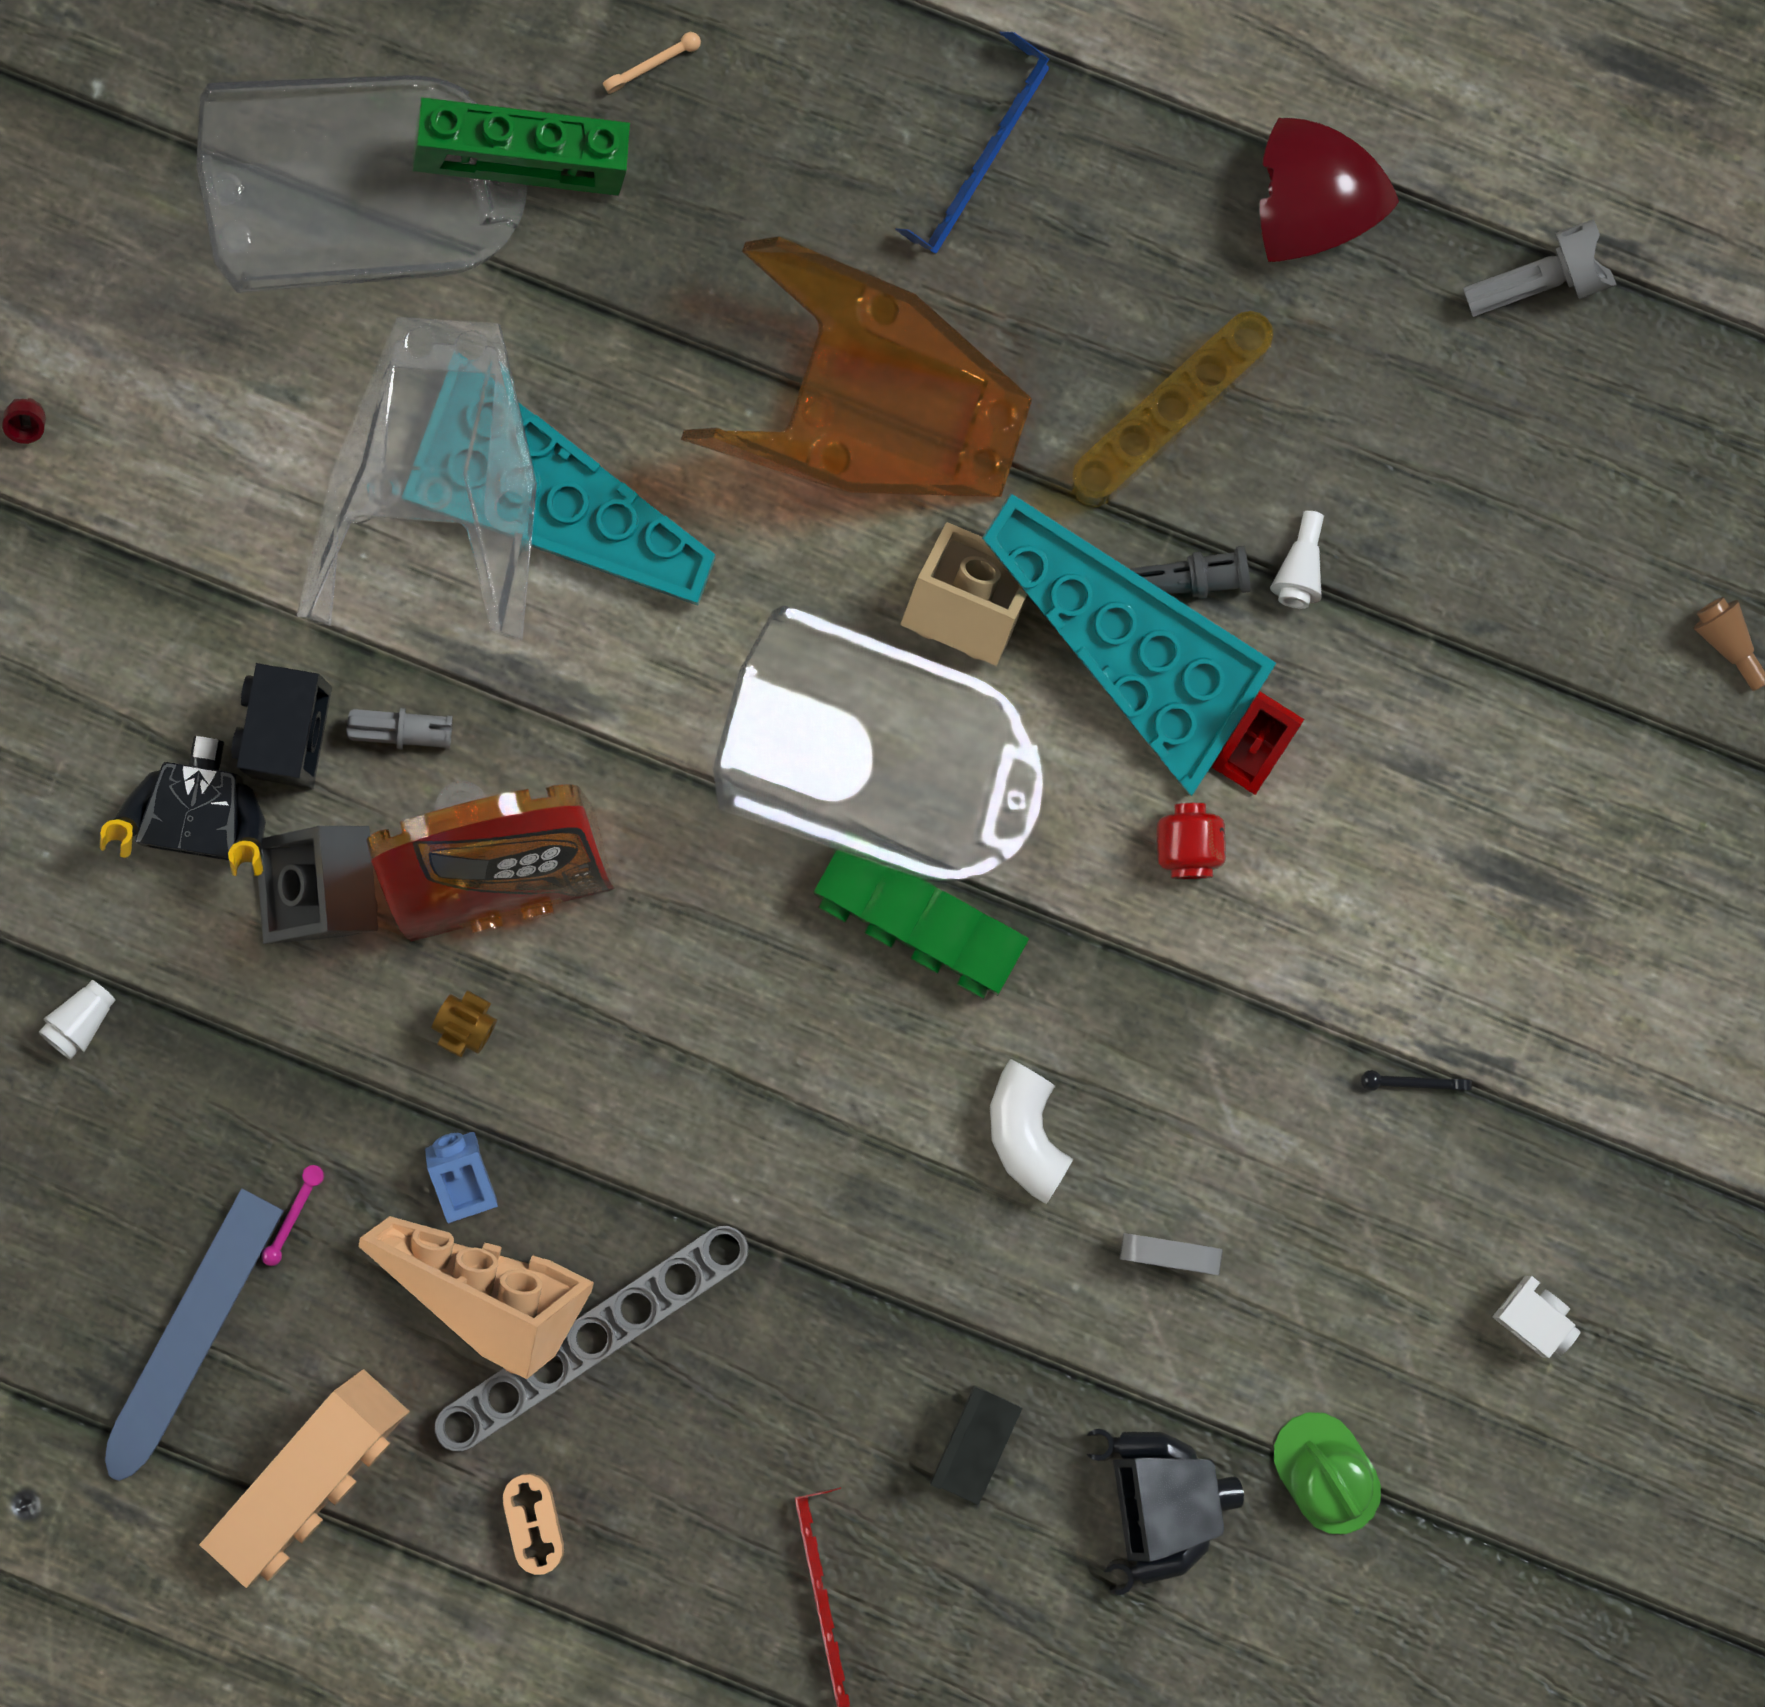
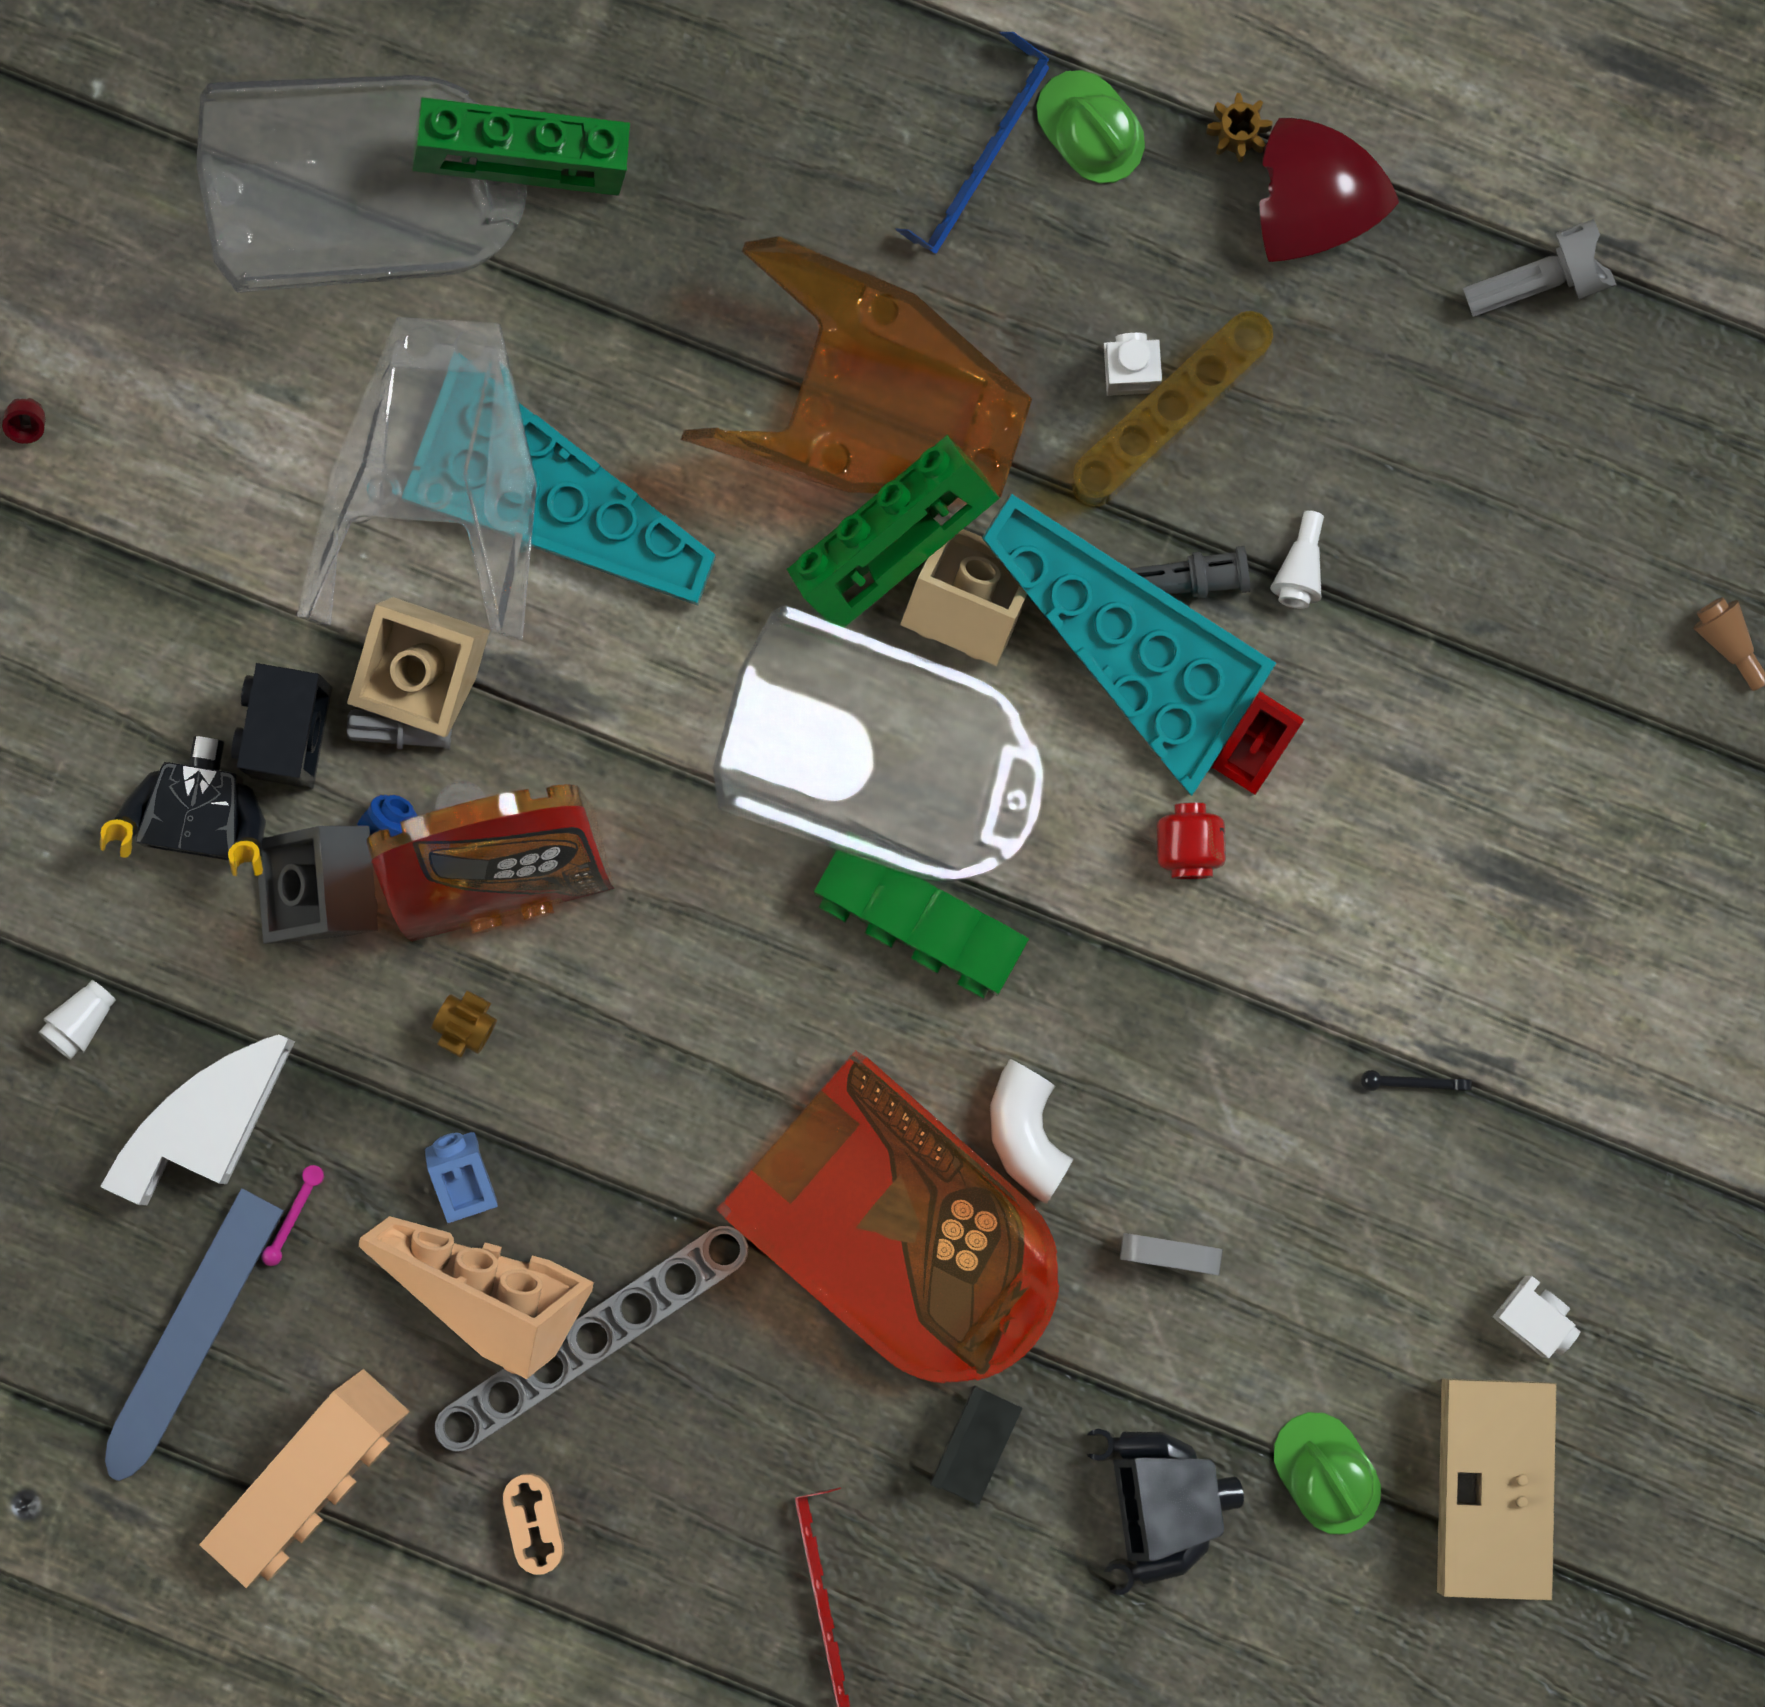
light nougat hinge [603,32,701,94] -> none
none -> white slope [100,1034,295,1205]
none -> tan slope [347,597,490,737]
none -> blue plate [357,795,419,849]
none -> clear orange windscreen [716,1050,1059,1383]
none -> green brick [786,435,1000,632]
none -> bright green piece [1036,70,1145,183]
none -> white brick [1104,333,1162,396]
none -> pearl gold gear [1206,93,1273,162]
none -> tan brick [1437,1378,1556,1600]

